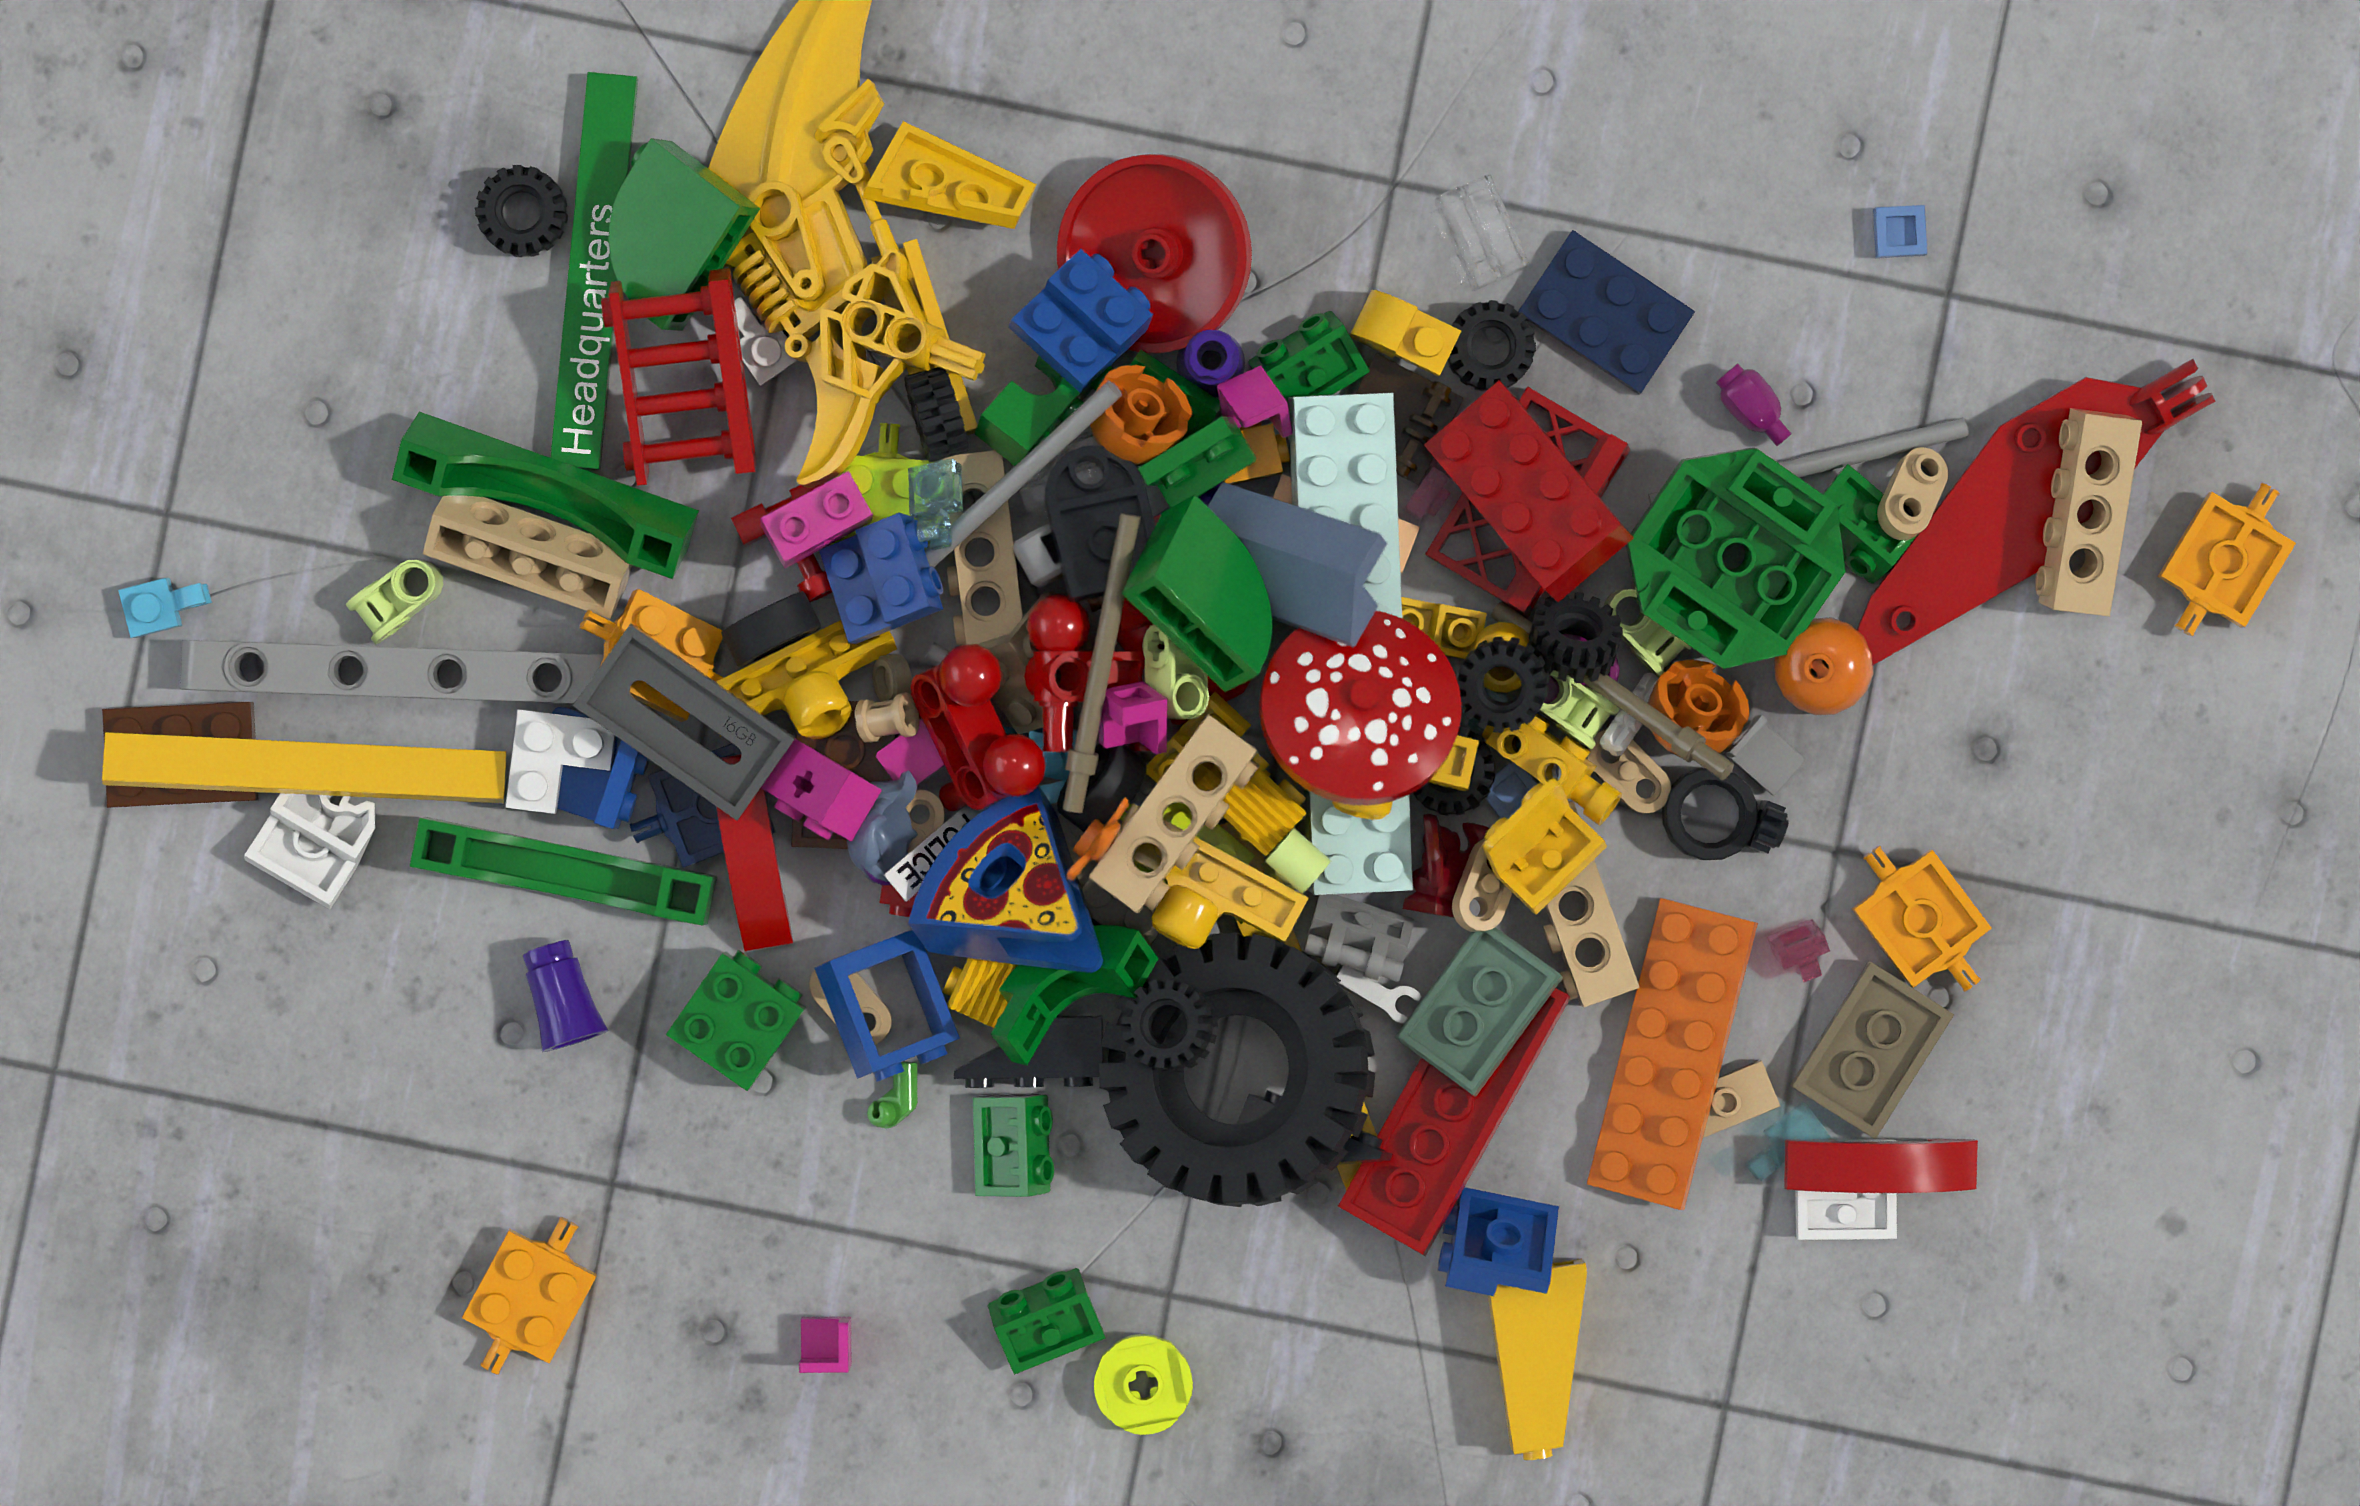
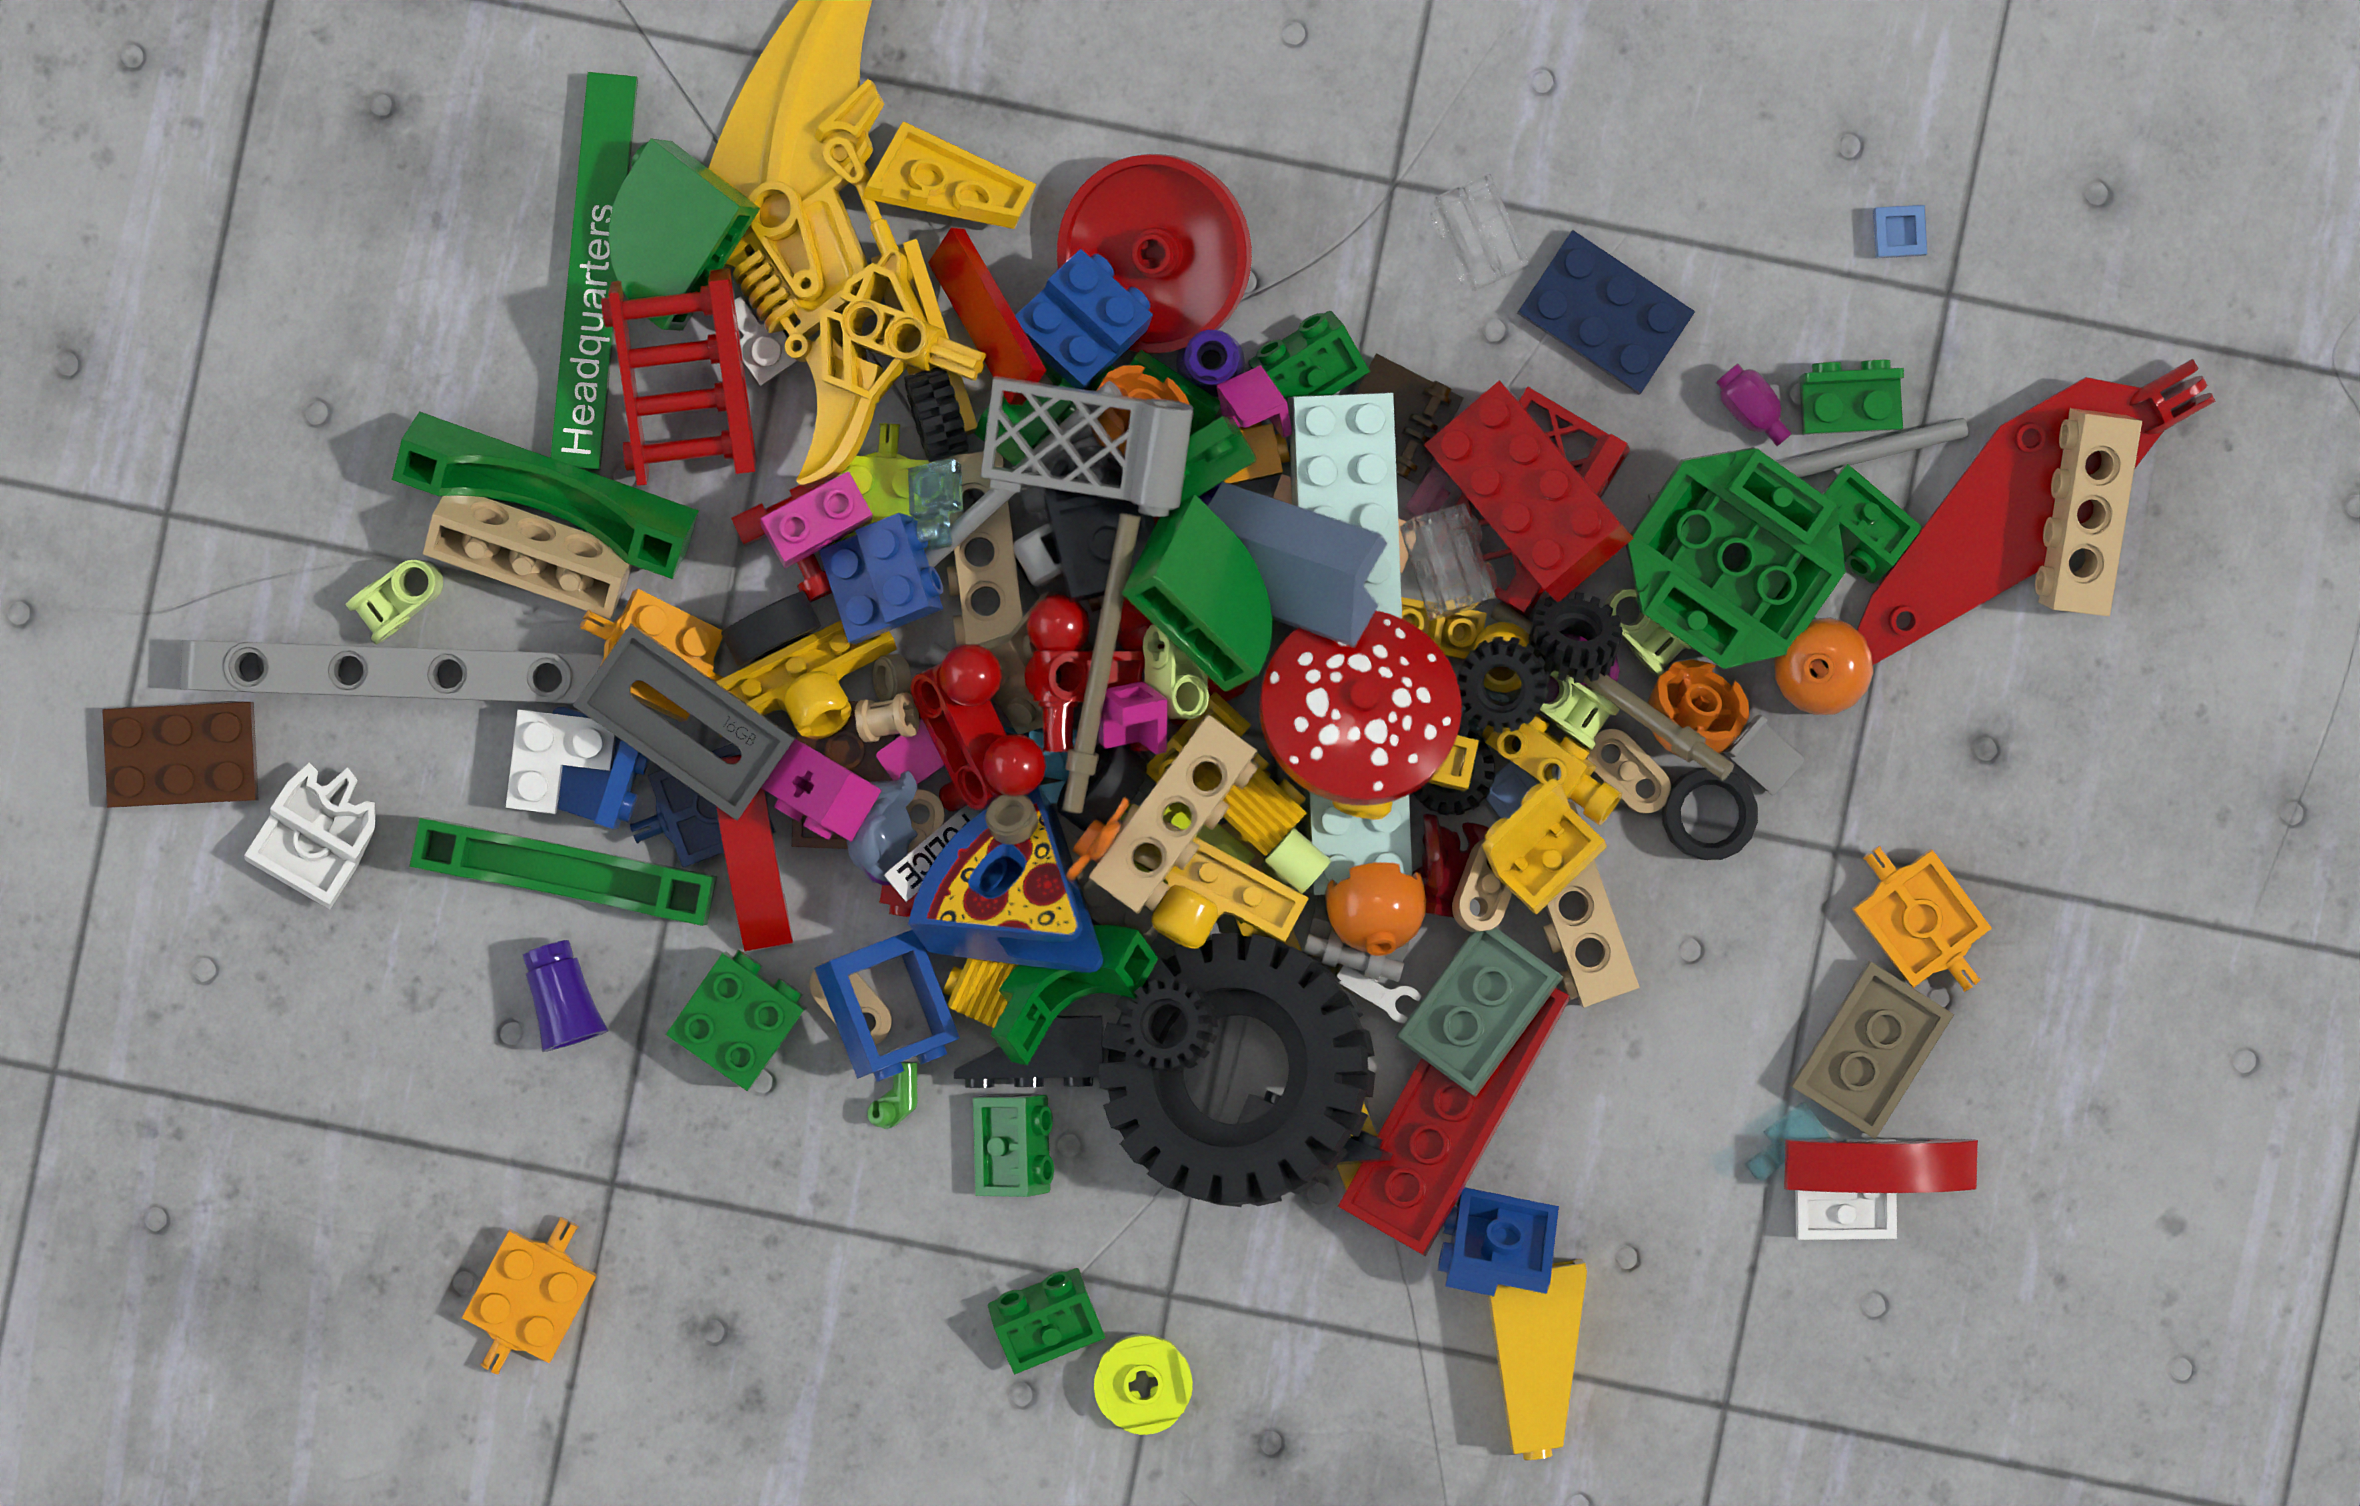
yellow tile [102,733,506,803] -> none
medium azure plate [118,578,212,638] -> none
black tyre [475,165,568,257] -> none
dark pink panel [799,1317,852,1373] -> none
yellow brick [1350,290,1461,377] -> none
black tyre [1448,300,1536,392] -> none
orange plate [1587,898,1758,1210] -> none
white axle [1600,673,1658,756] -> none
tan plate [1703,1060,1781,1138] -> none
black plate [1745,800,1789,854] -> none
clear pink tile [1767,919,1830,983] -> none
tan plate [1877,447,1948,540] -> none
light orange plate [2157,483,2296,637] -> none
none -> red tile [928,227,1046,405]
none -> light grey piece [981,376,1193,516]
none -> dark tan tile [985,795,1038,845]
none -> orange cylinder [1325,862,1426,956]
none -> clear brick [1399,504,1497,621]
none -> green bracket [1799,359,1904,435]

